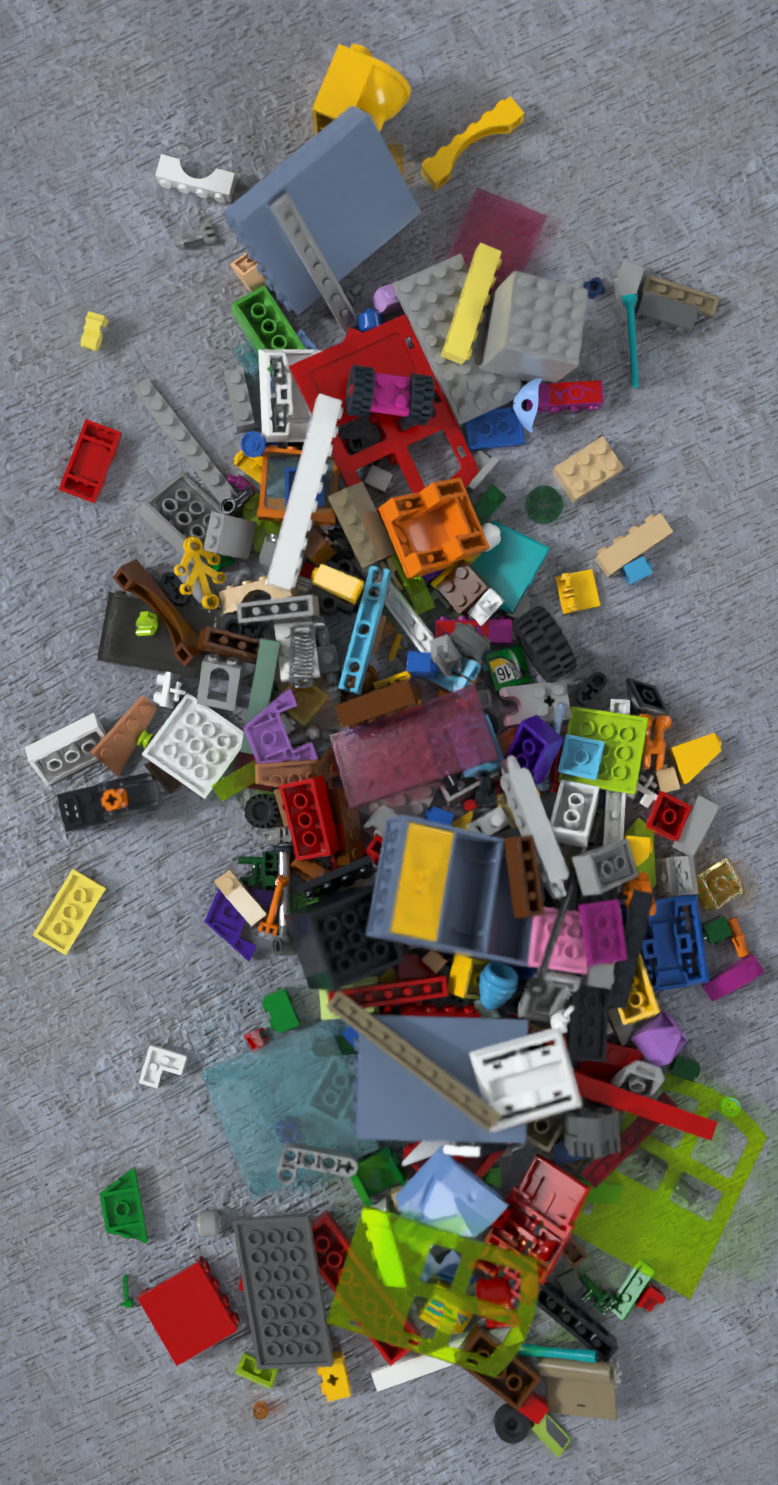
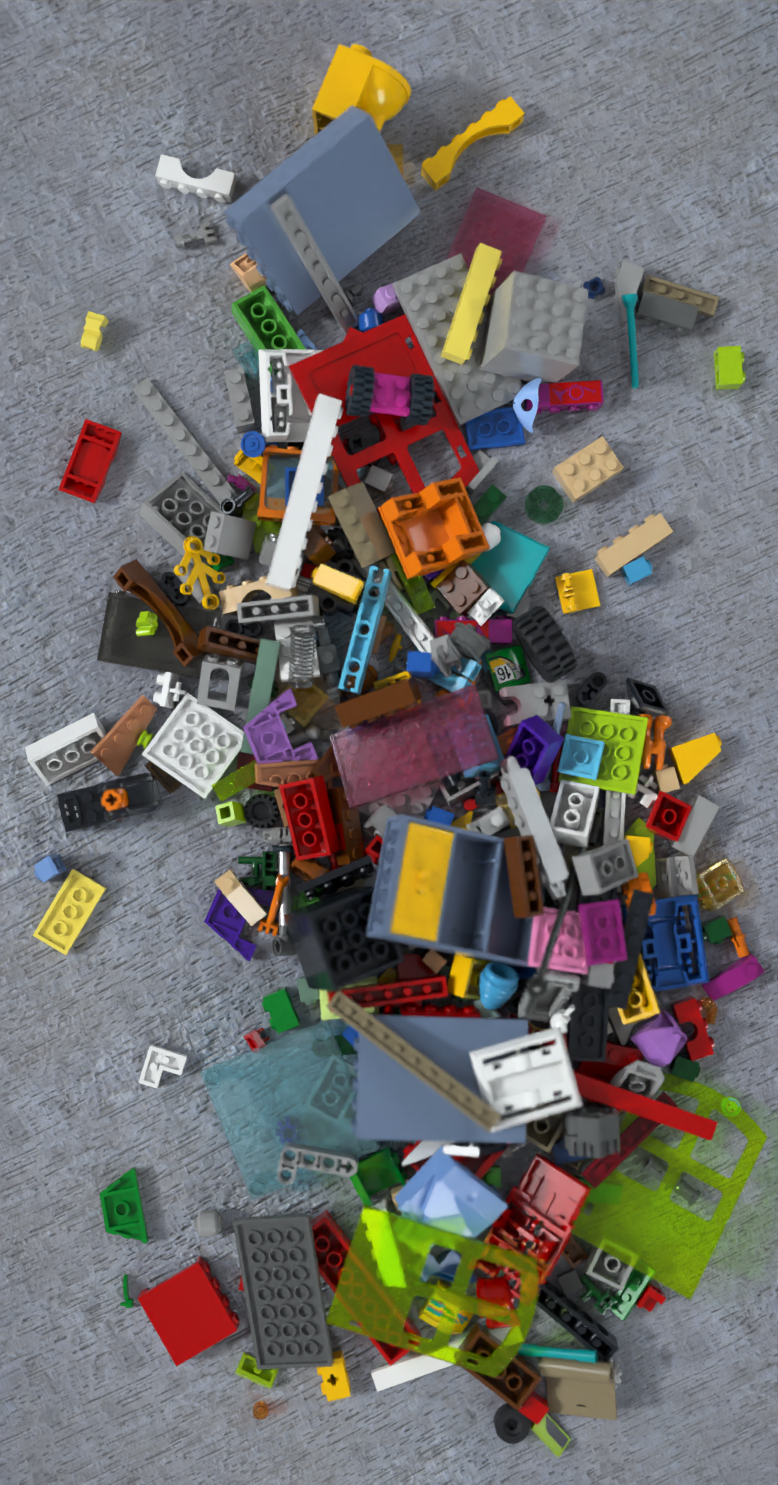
none -> medium blue slope [34,854,67,883]
none -> lime brick [215,801,246,827]
none -> sand green brick [297,976,320,1005]
none -> light grey brick [584,1231,639,1291]
none -> red arch [670,996,715,1061]
none -> clear orange arm [700,996,718,1025]
none -> lime brick [714,346,746,390]

